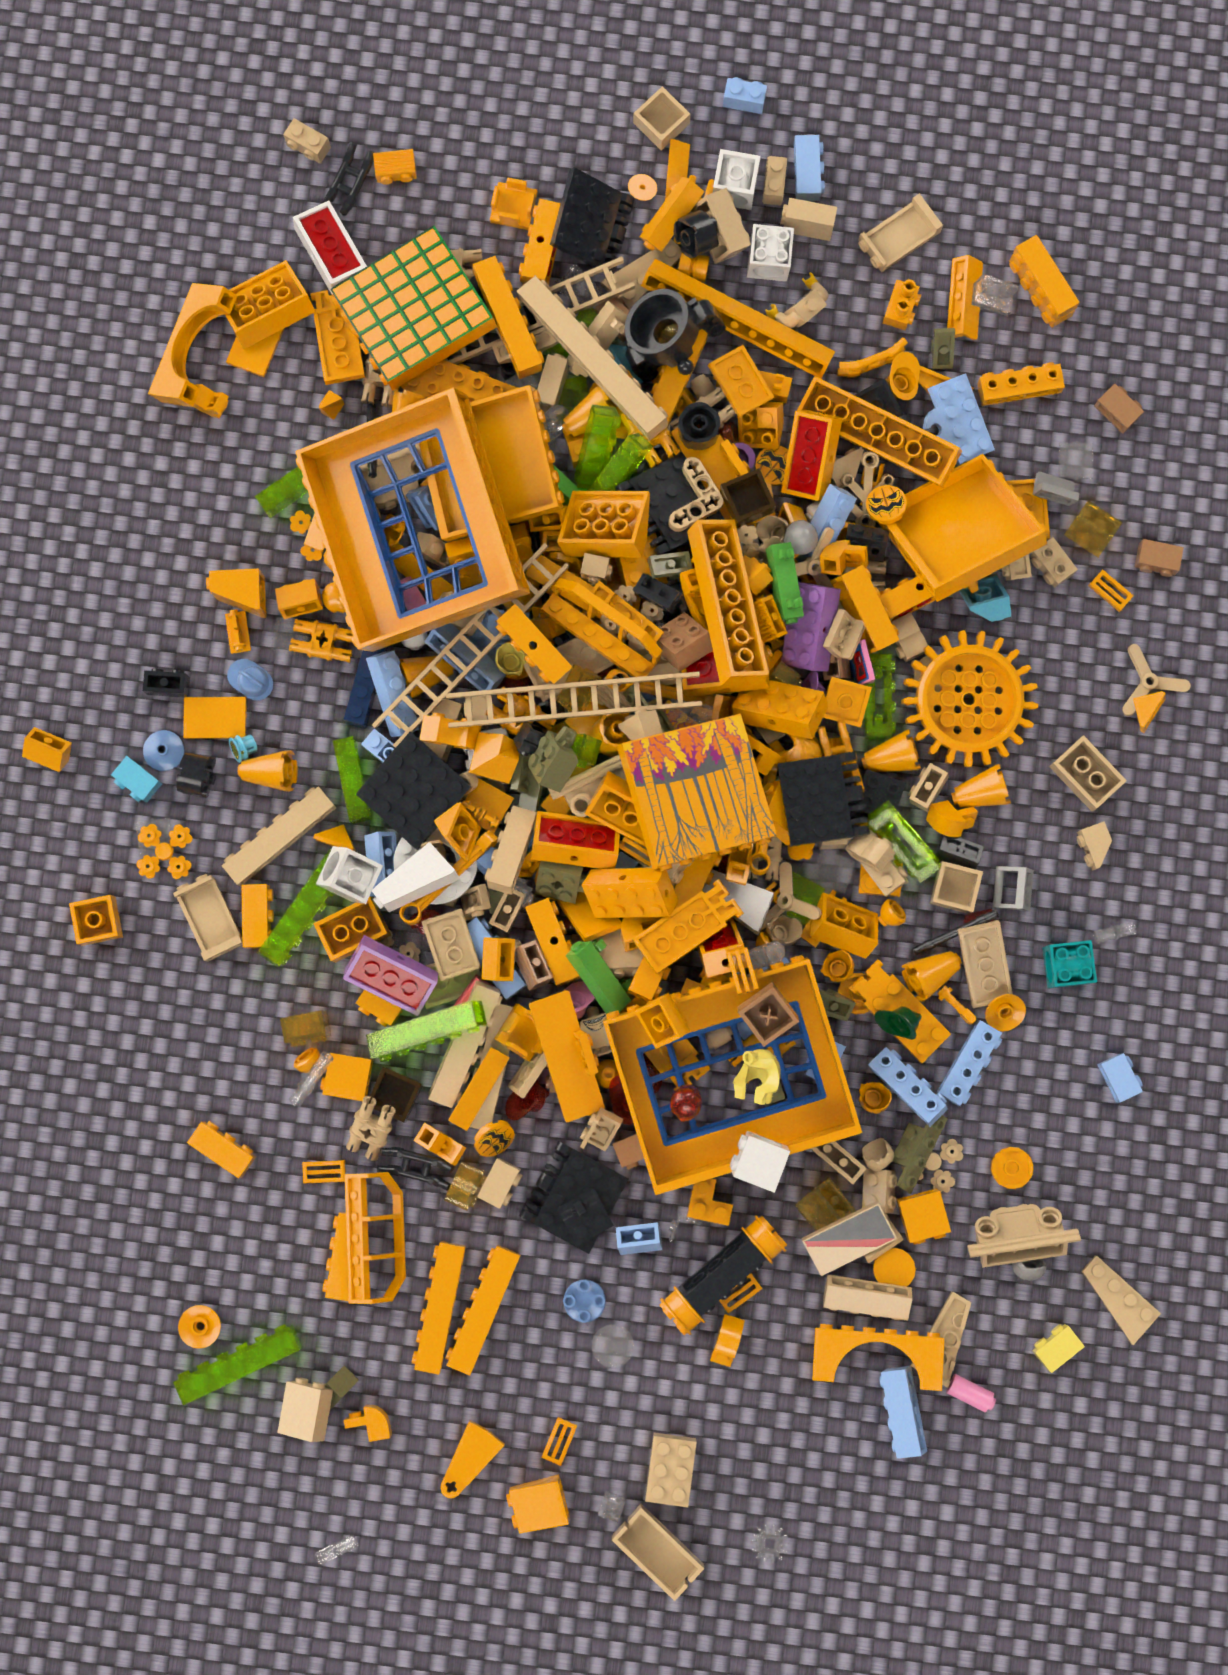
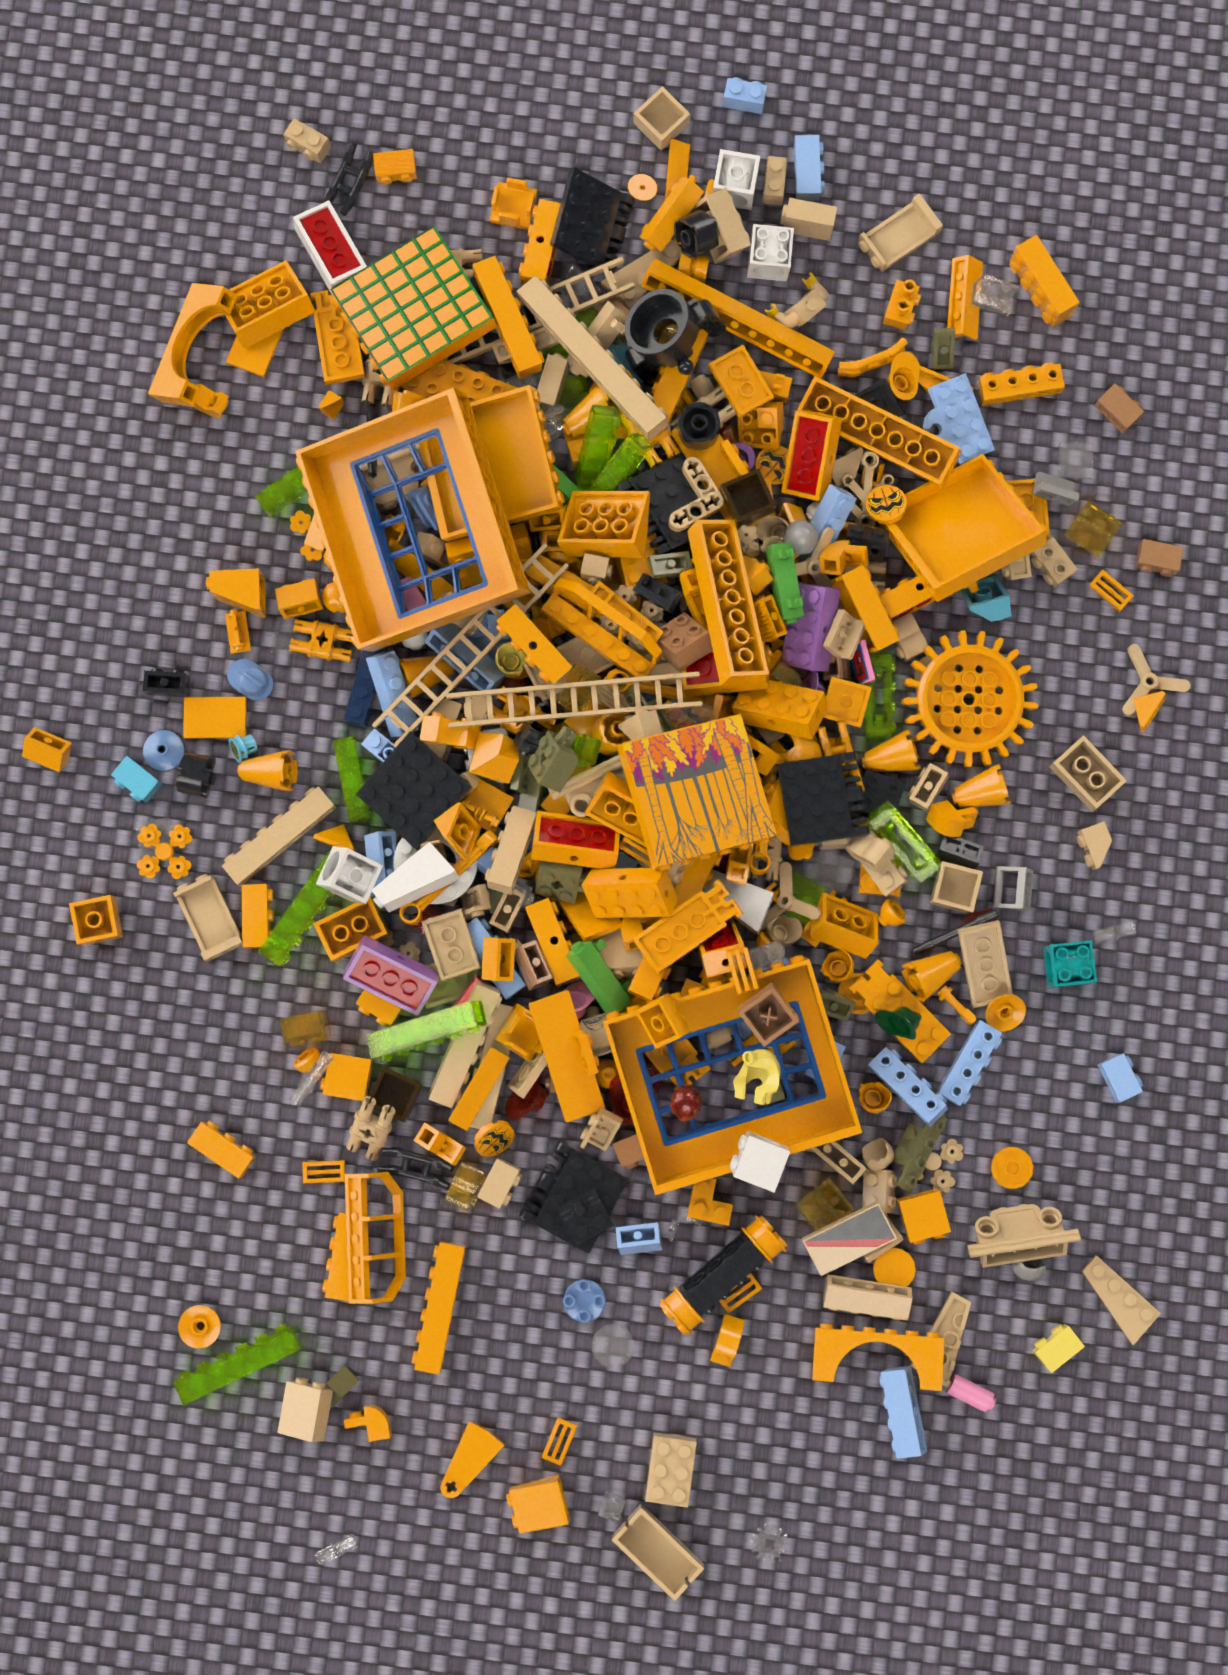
light orange brick [445,1245,521,1376] -> none

